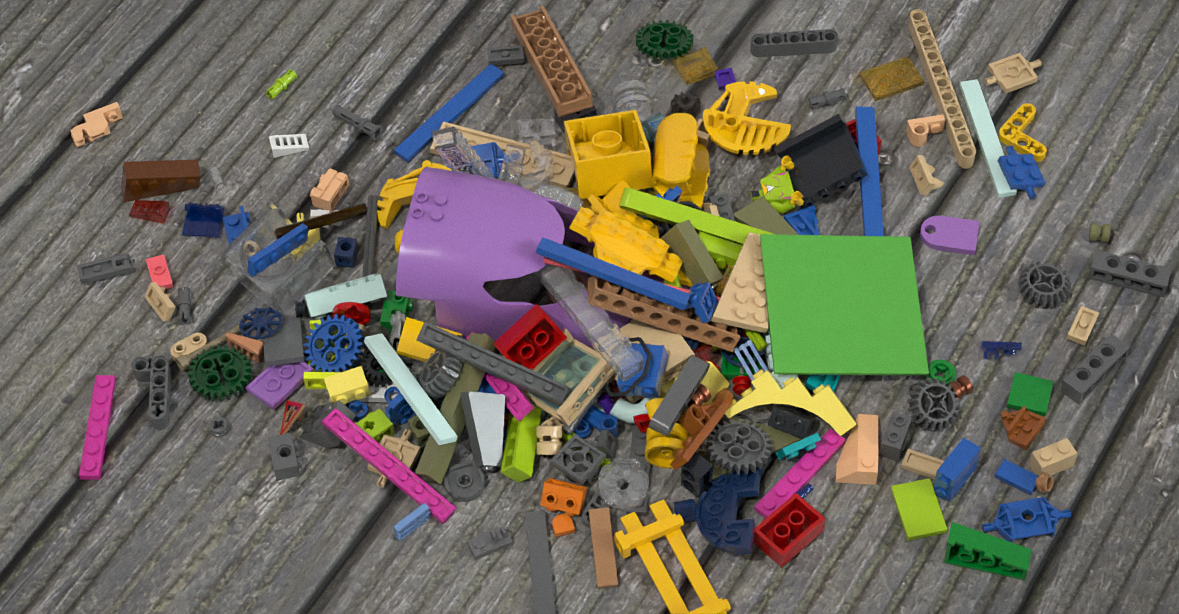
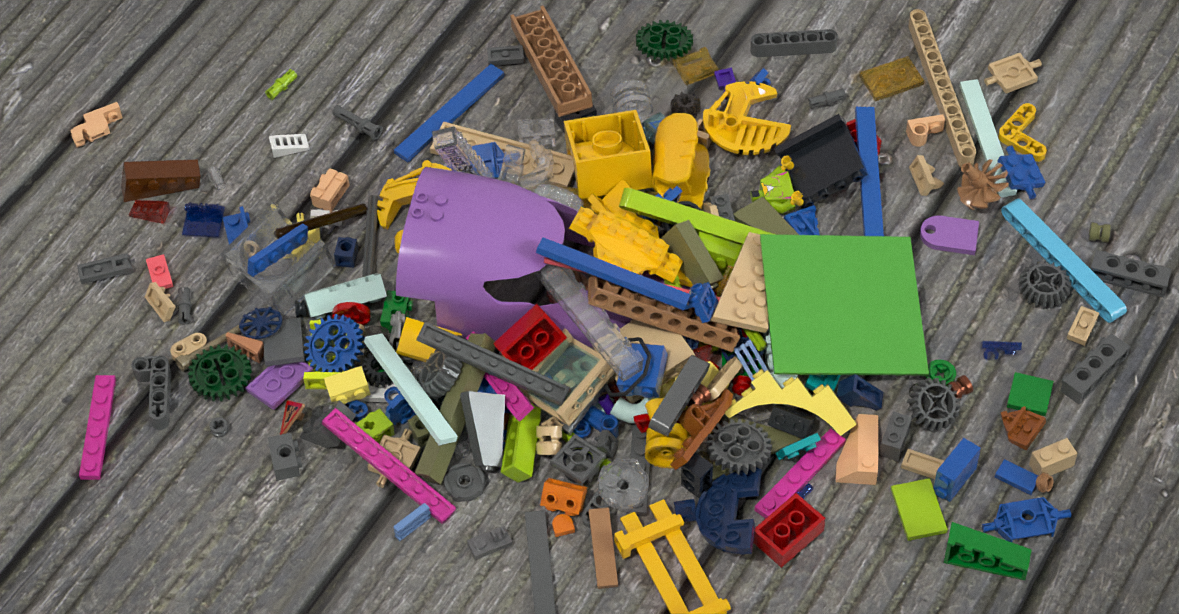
none -> tan beam [706,357,743,402]
none -> blue tile [747,68,771,85]
none -> dark blue arch [837,374,884,411]
none -> medium nougat piece [957,159,1009,210]
none -> medium azure beam [1001,198,1127,323]

